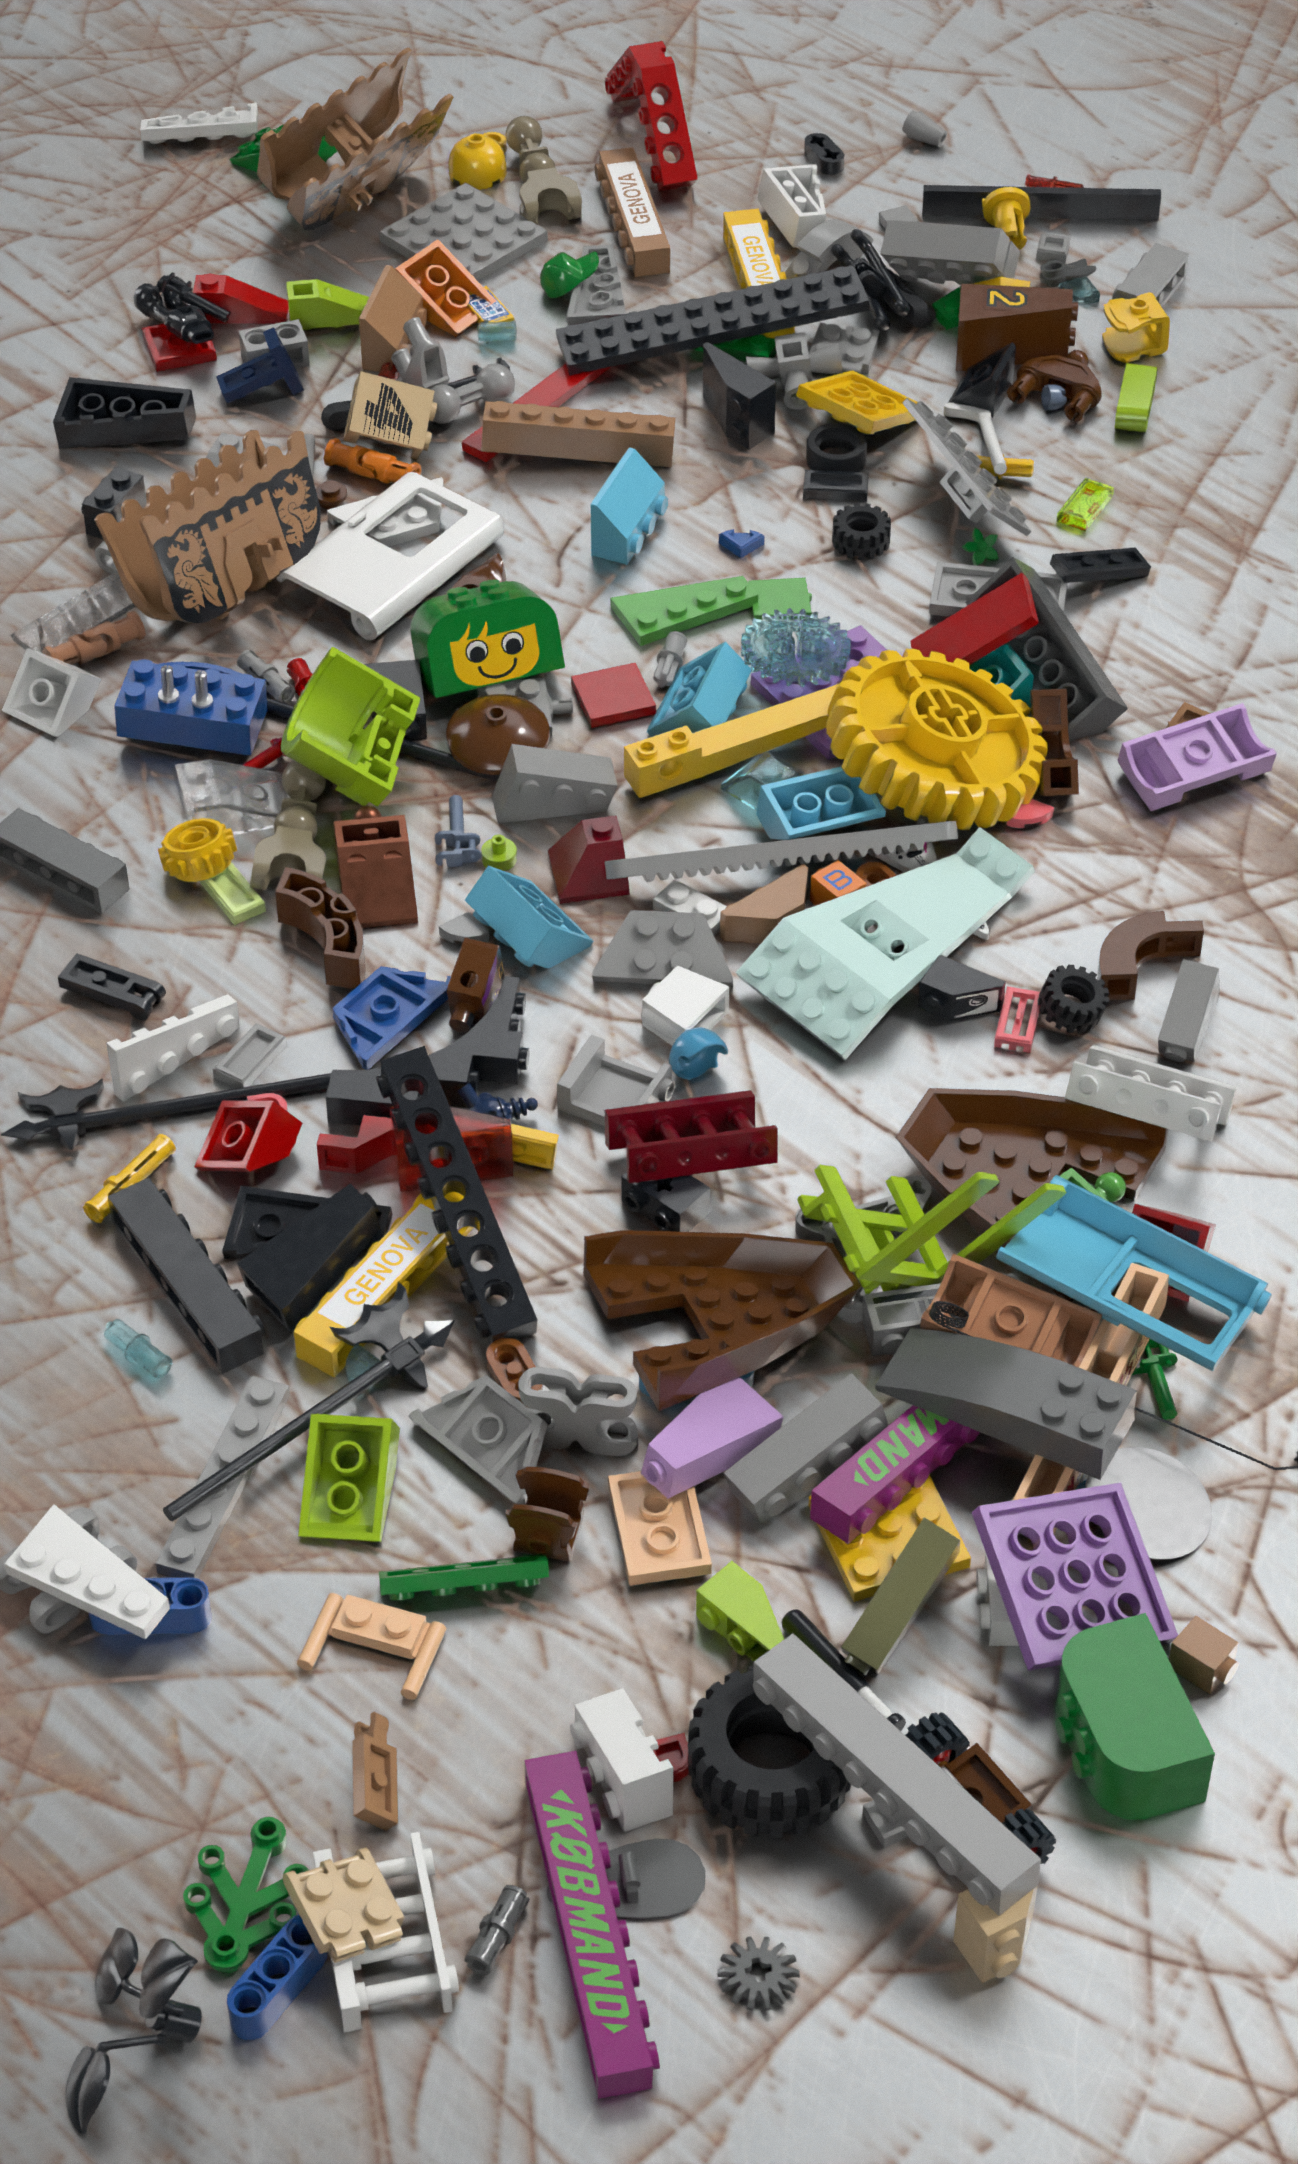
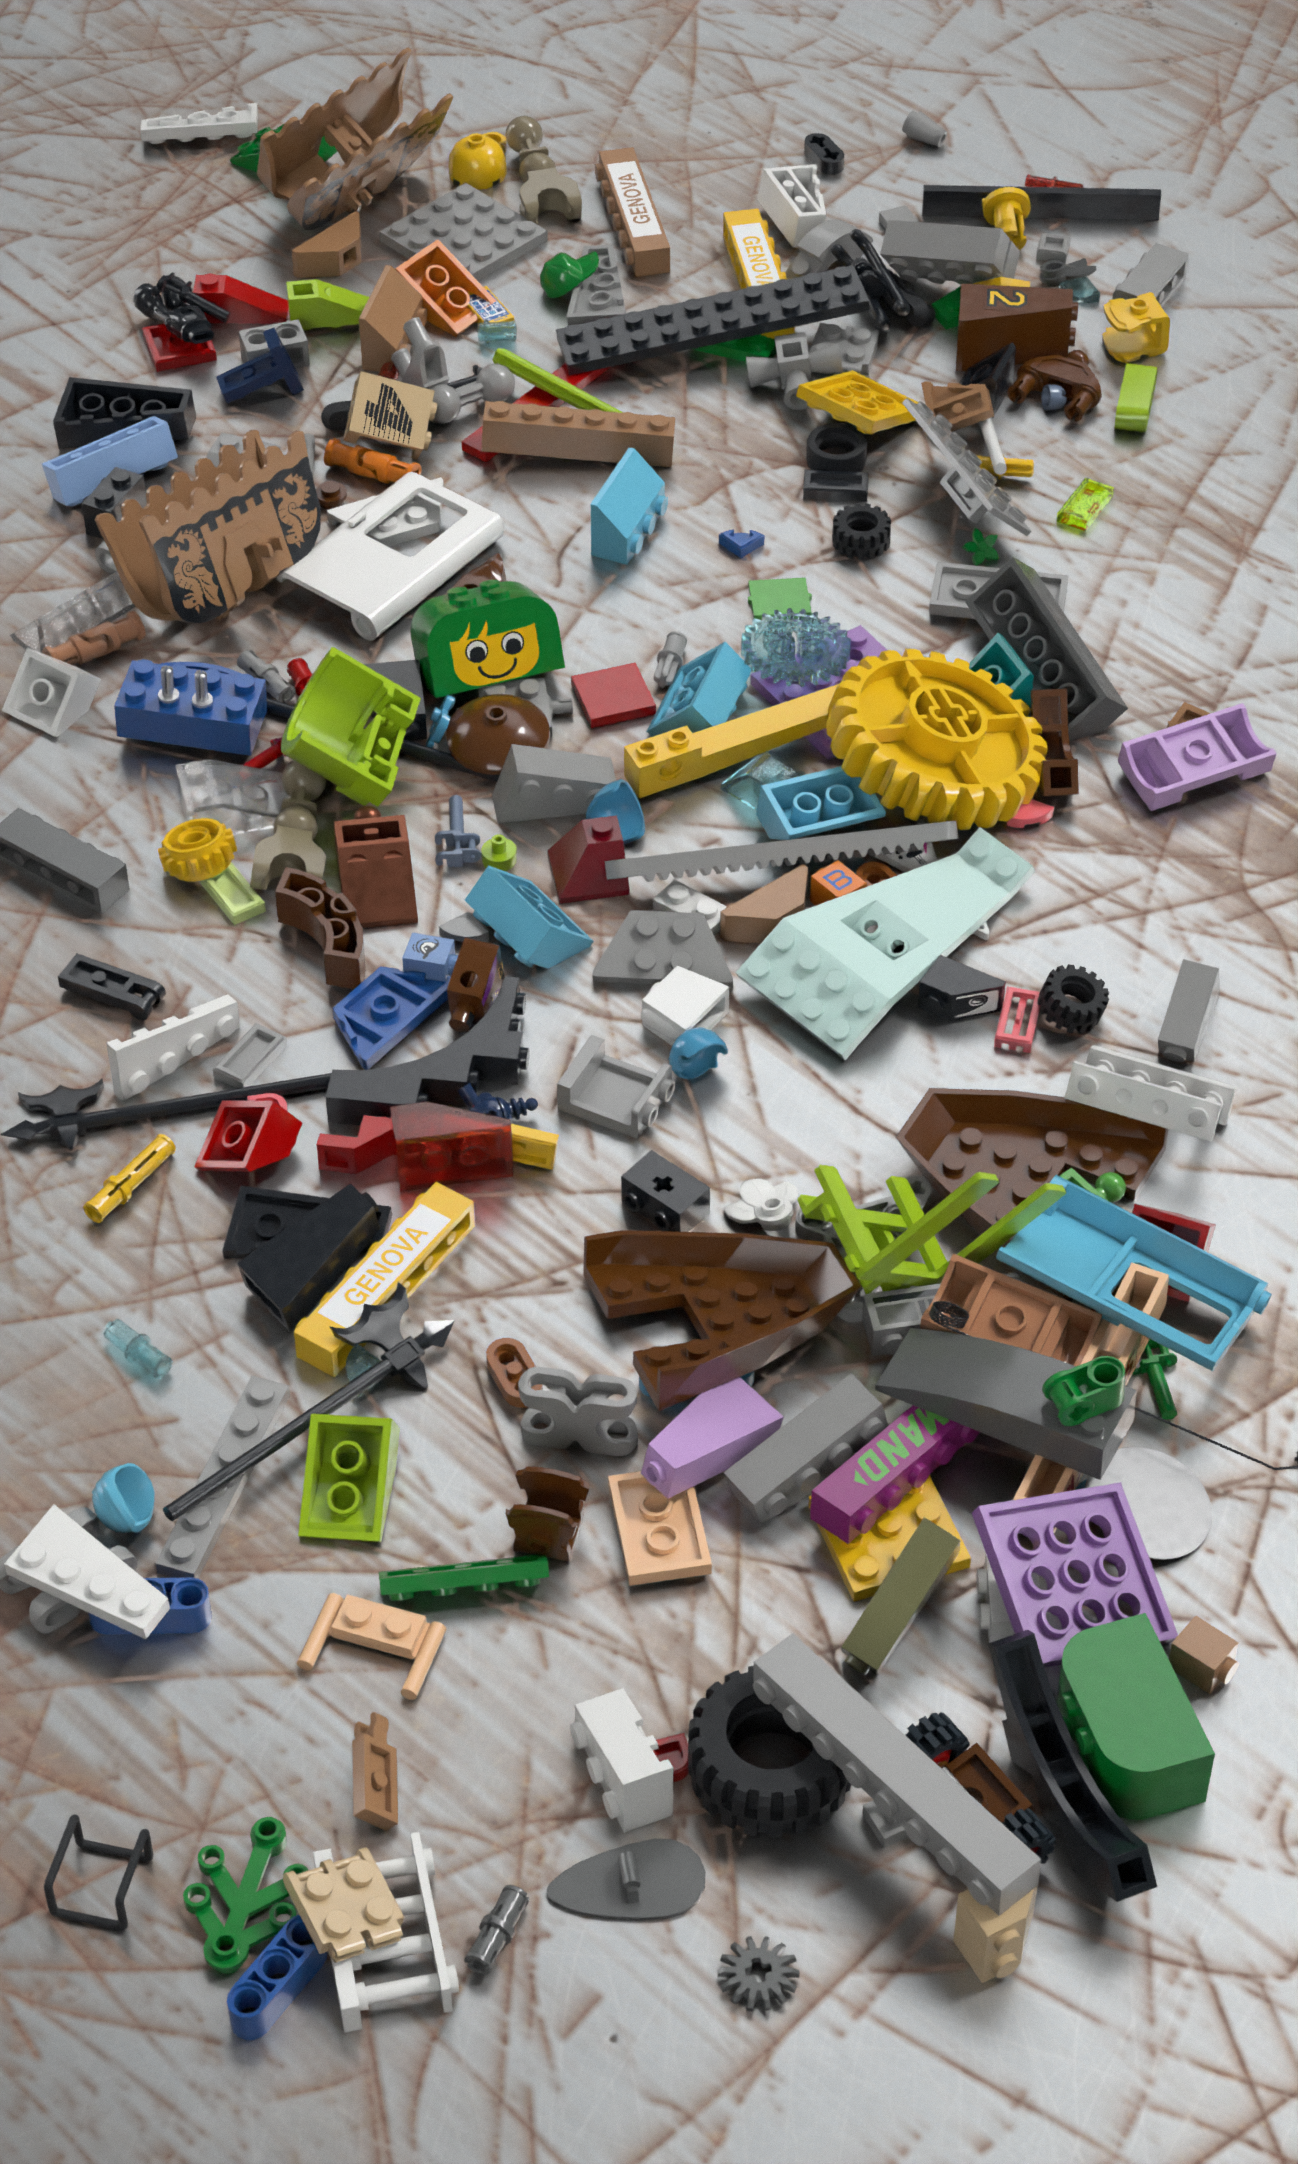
black plant [65,1927,202,2135] -> none
black brick [108,1177,266,1374] -> none
black brick [376,1046,538,1344] -> none
light grey wing [408,1375,548,1505] -> none
magenta brick [524,1750,660,2099] -> none
dark red fence [604,1090,778,1183] -> none
red brick [605,41,698,192] -> none
bright green wing [610,576,758,646] -> none
lime slope [696,1561,784,1661] -> none
black slope [703,342,776,450] -> none
black piece [781,1609,906,1731] -> none
red tile [910,573,1039,665] -> none
black tile [1050,547,1151,583] -> none
arch [1097,911,1204,1000] -> none
none -> light blue brick [42,416,178,506]
none -> black piece [44,1814,154,1930]
none -> medium azure hair [92,1463,155,1533]
none -> medium nougat slope [291,211,361,278]
none -> medium blue brick [402,932,458,982]
none -> dark azure piece [425,695,455,748]
none -> lime axle [492,348,622,413]
none -> dark azure helmet [586,779,645,844]
none -> white plate [723,1179,799,1231]
none -> medium nougat wing [921,382,994,432]
none -> black arch [988,1630,1157,1902]
none -> green piece [1042,1356,1125,1426]

